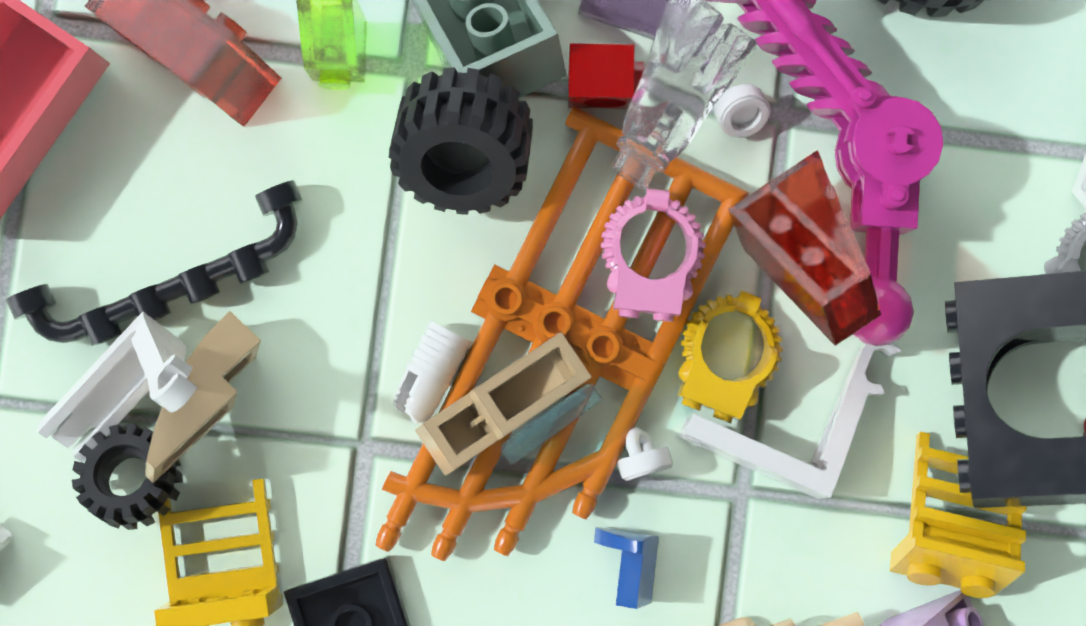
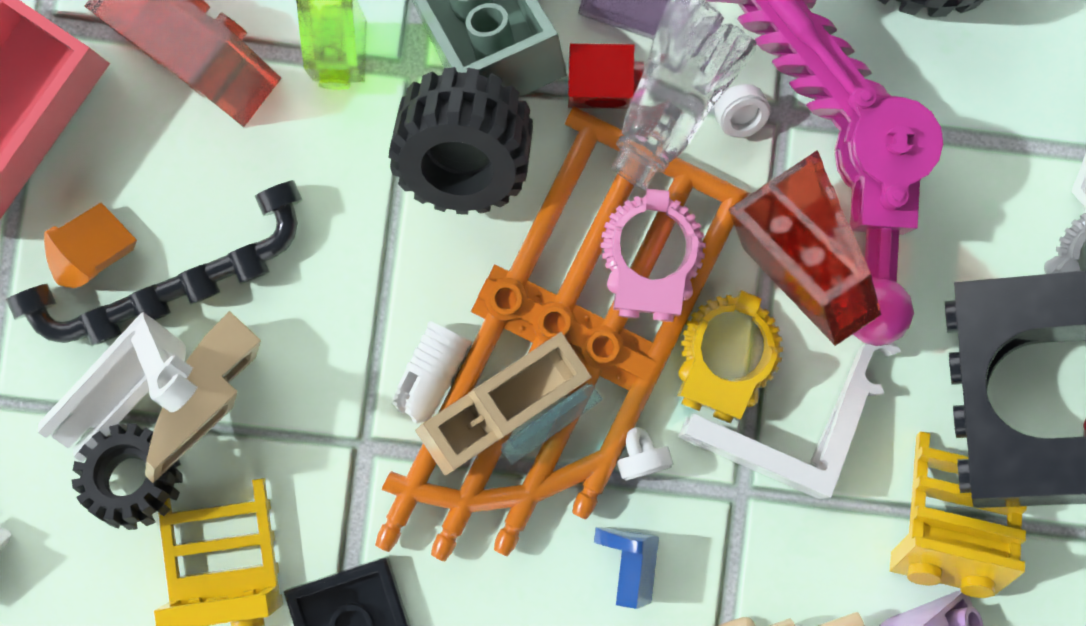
none -> orange tile [44,202,137,288]

